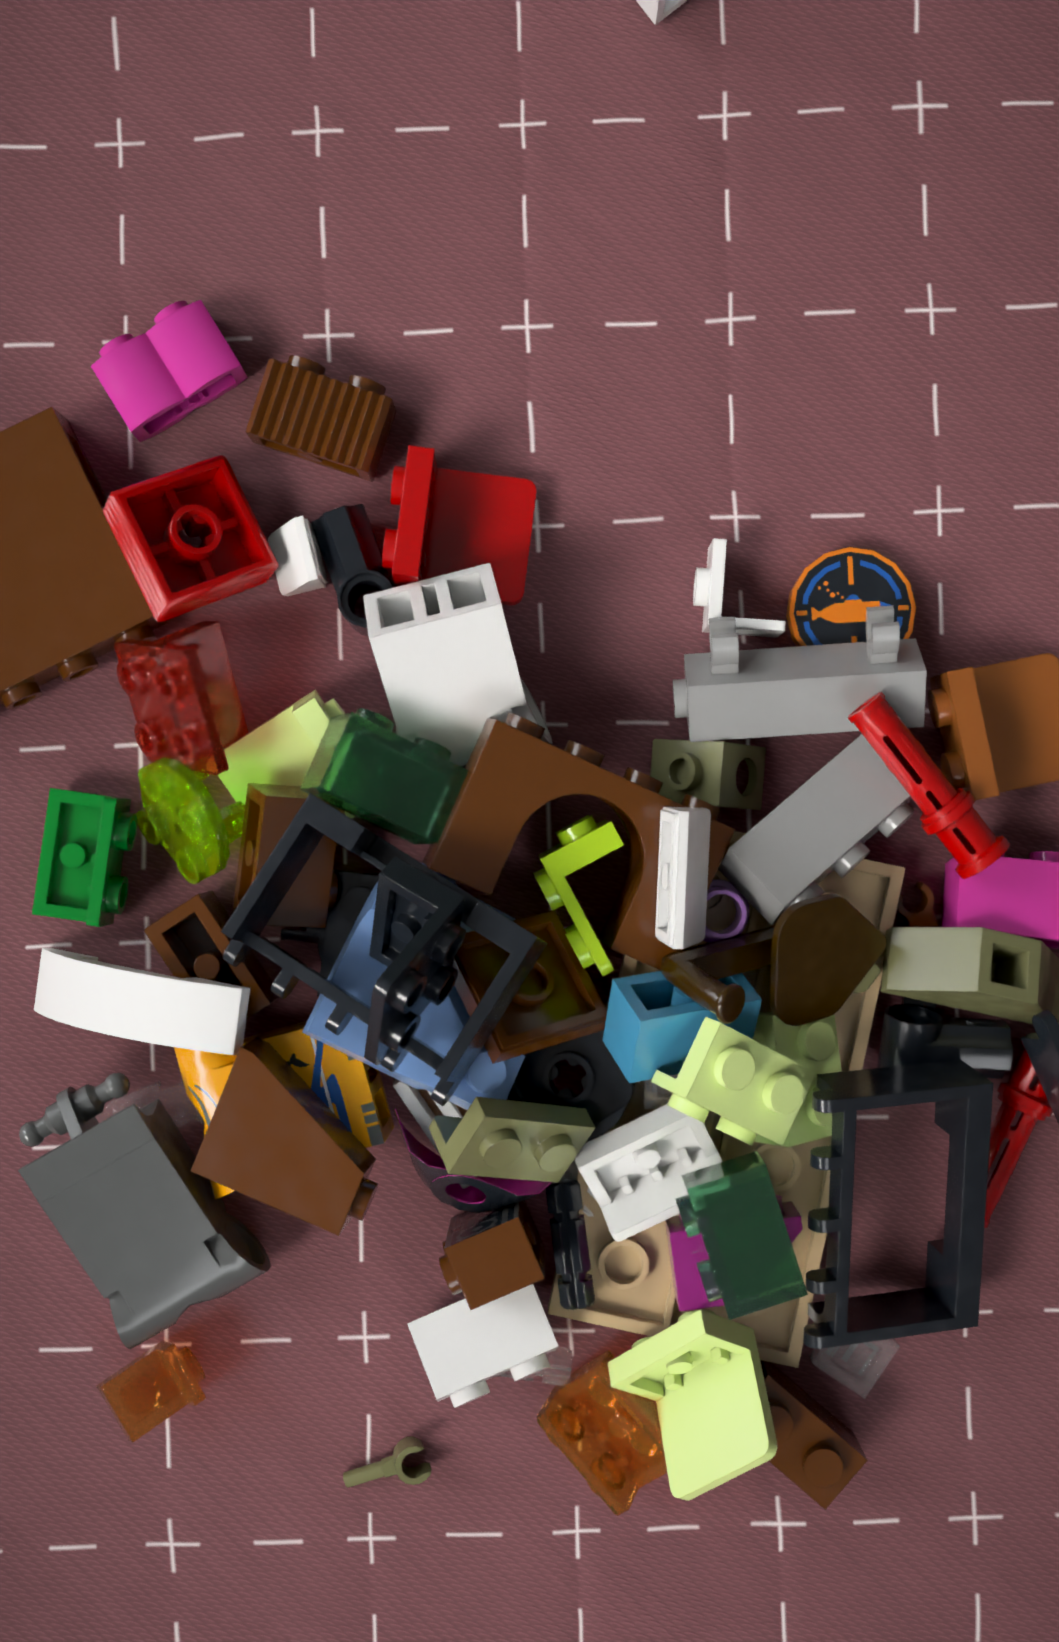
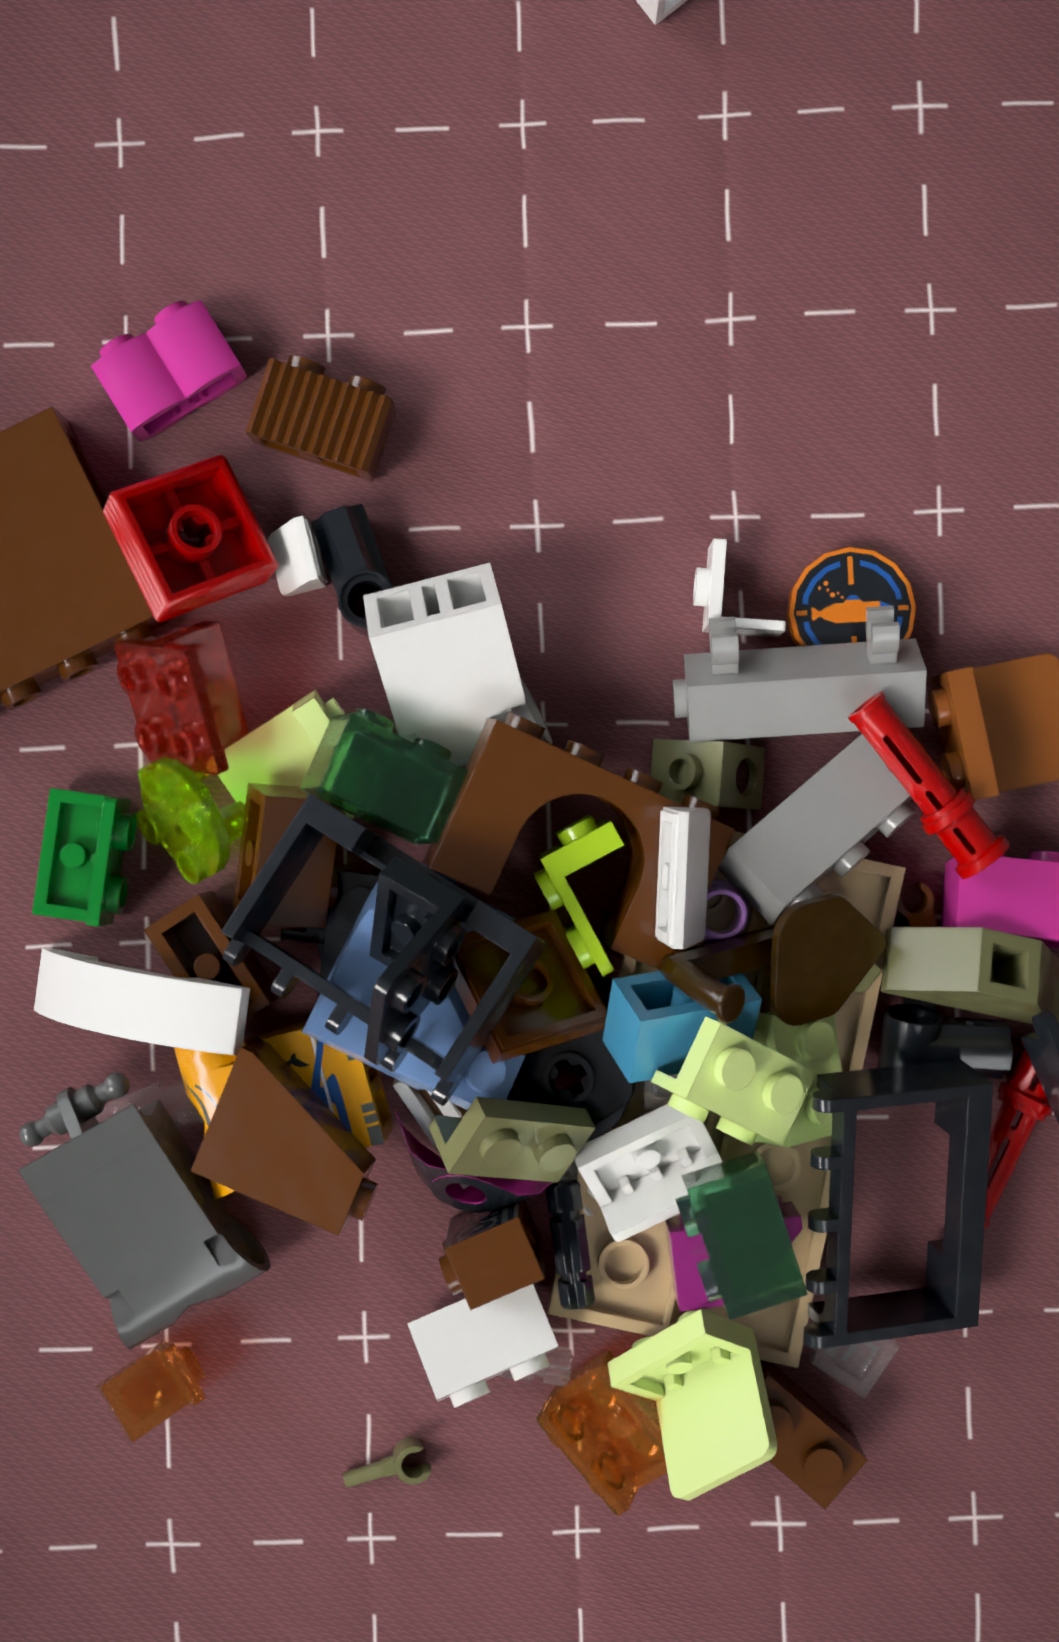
red bracket [382,445,537,605] -> none

